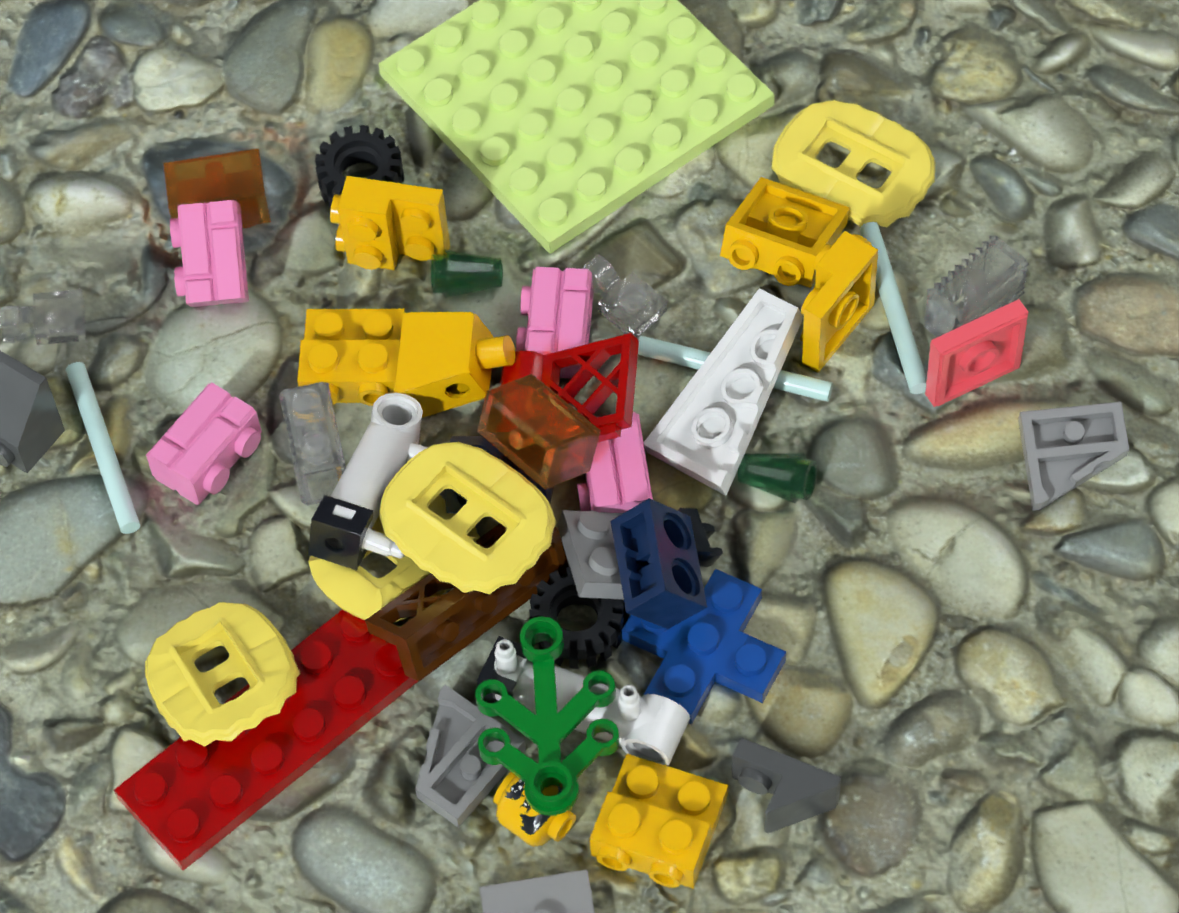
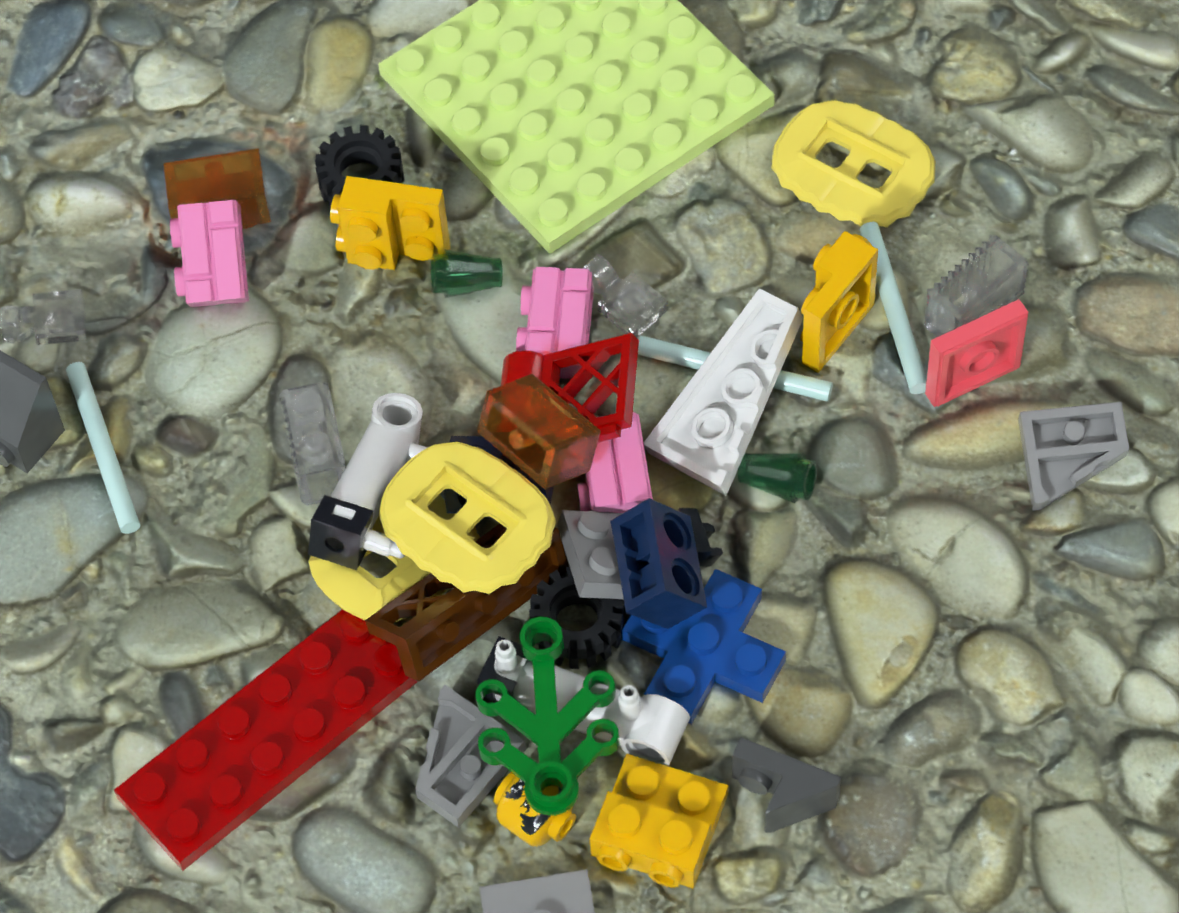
light yellow piece [145,602,300,747] -> none
bright pink brick [146,382,262,505] -> none
yellow plate [297,309,405,406] -> none
yellow torso [394,312,515,418] -> none
yellow plate [720,177,851,288] -> none

